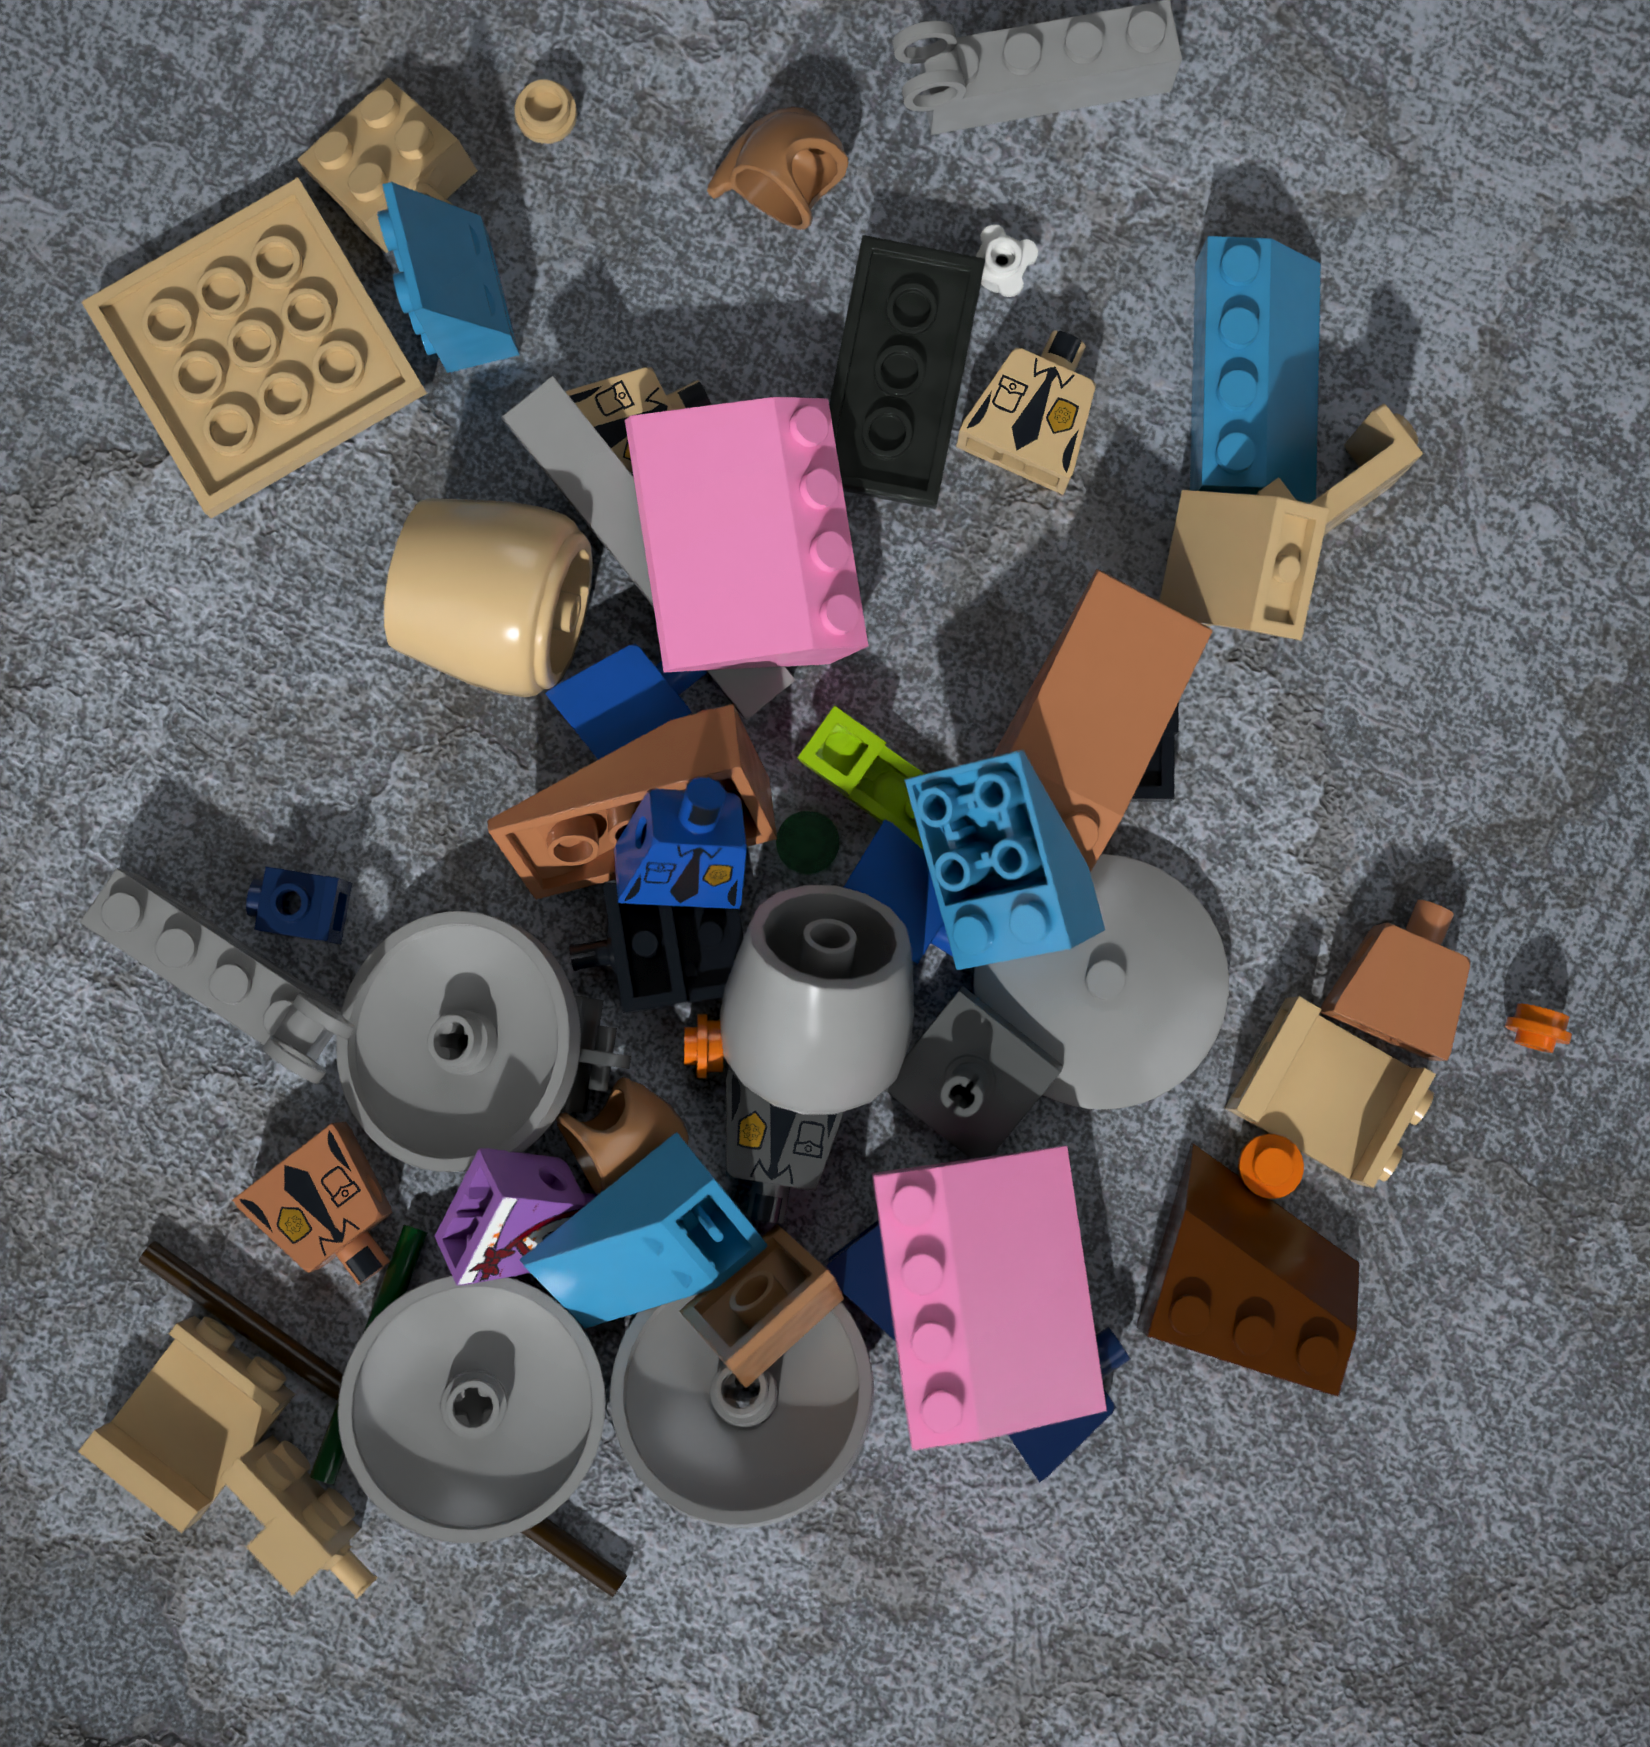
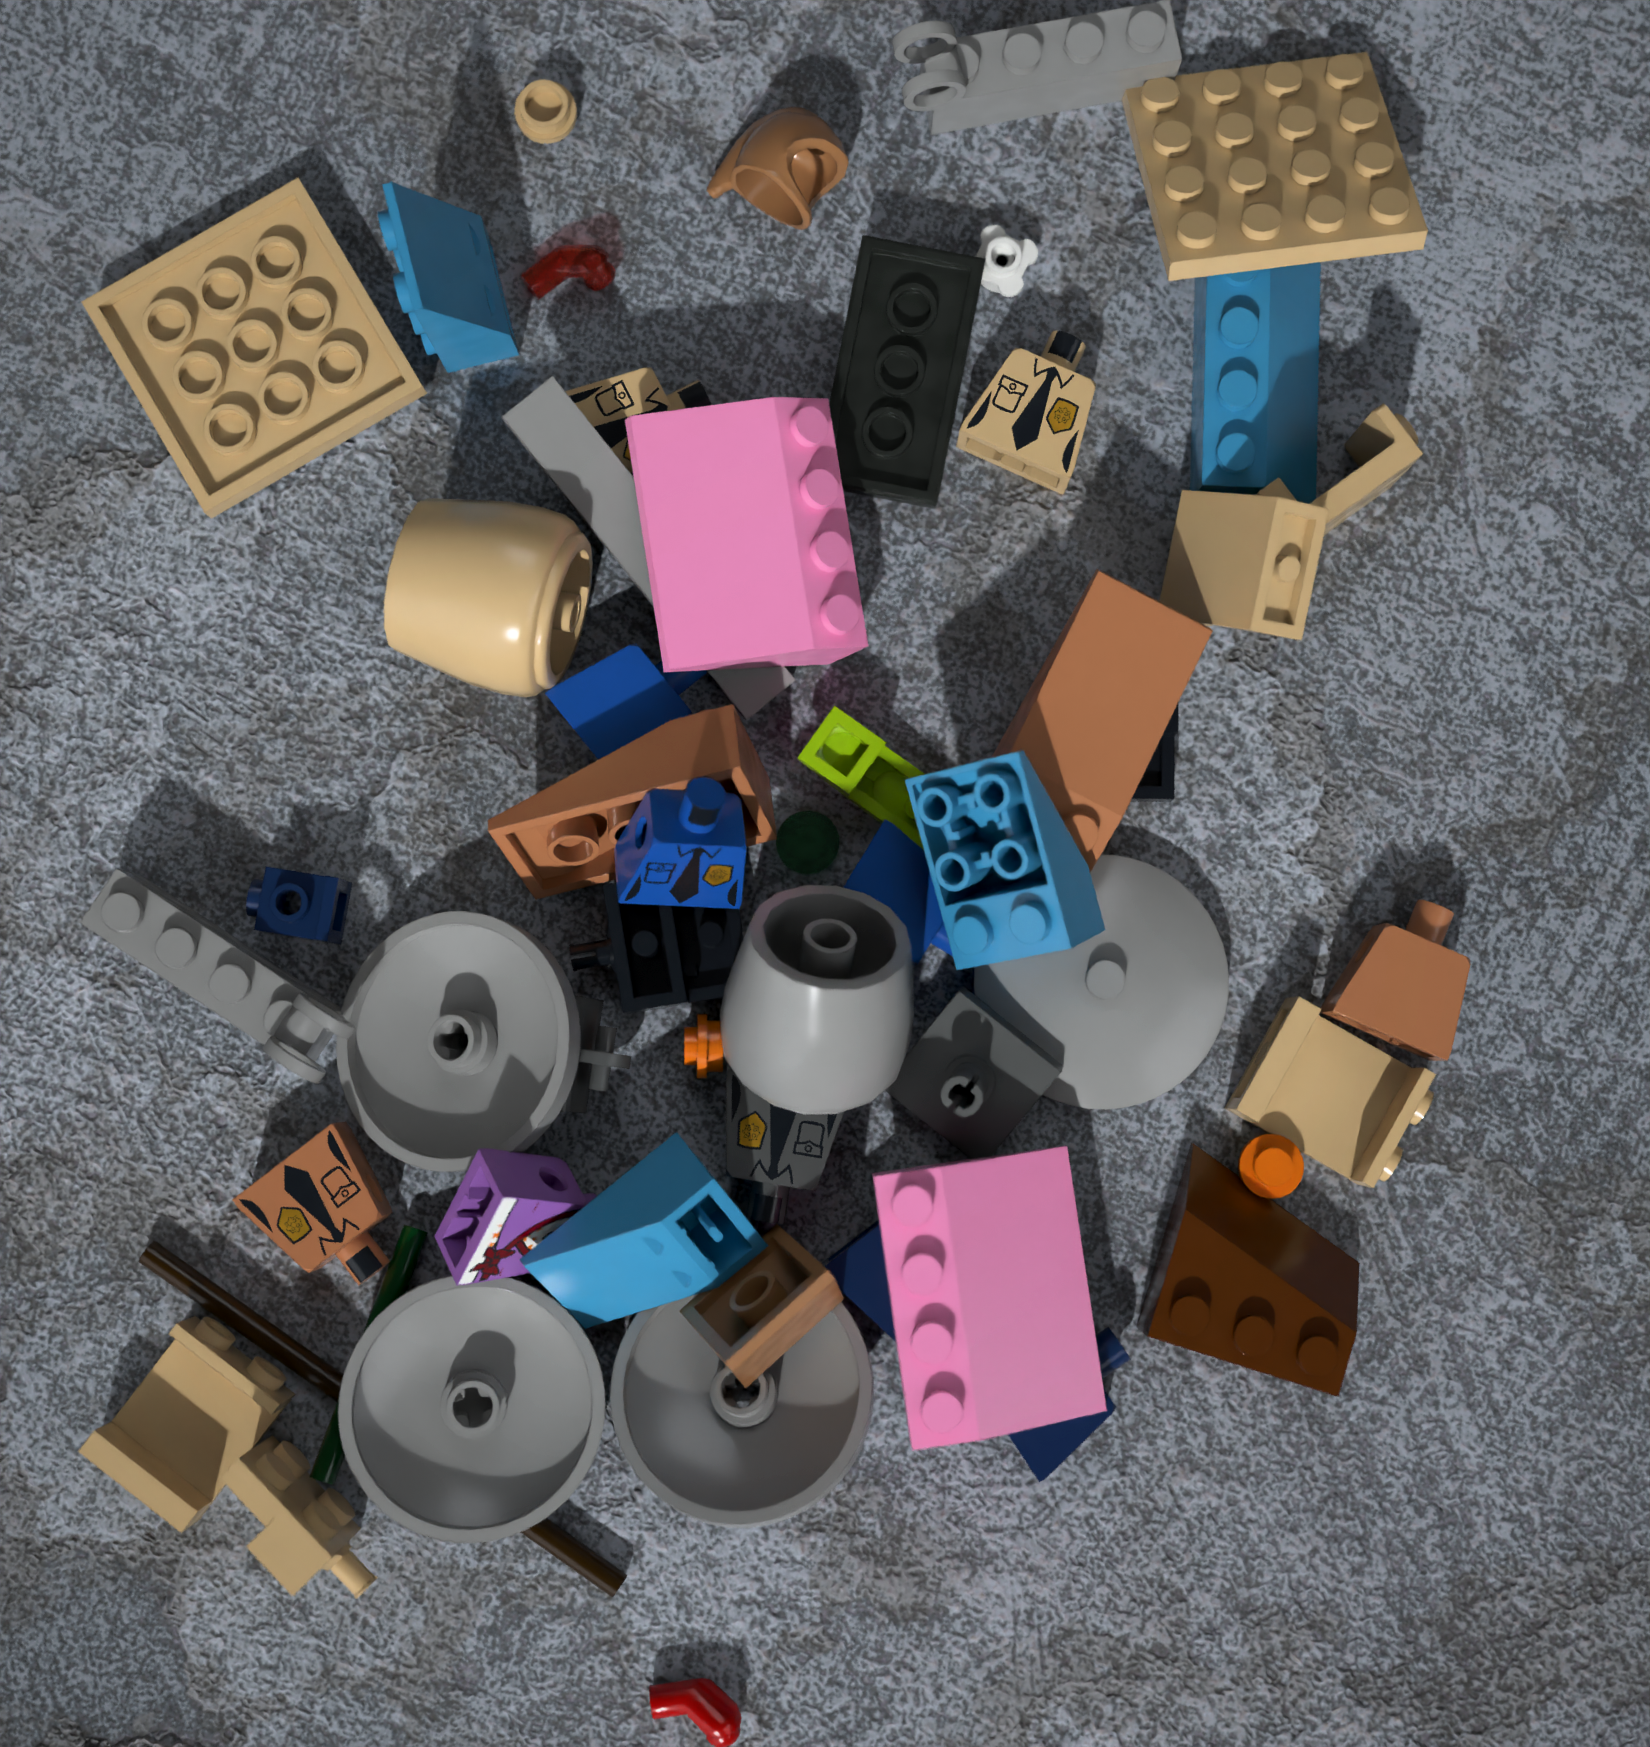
tan plate [297,78,478,253] -> none
medium nougat piece [556,1077,689,1195] -> none
orange plate [1504,1003,1572,1053] -> none
none -> clear red arm [520,244,616,300]
none -> red arm [649,1678,742,1747]
none -> tan plate [1122,52,1428,281]

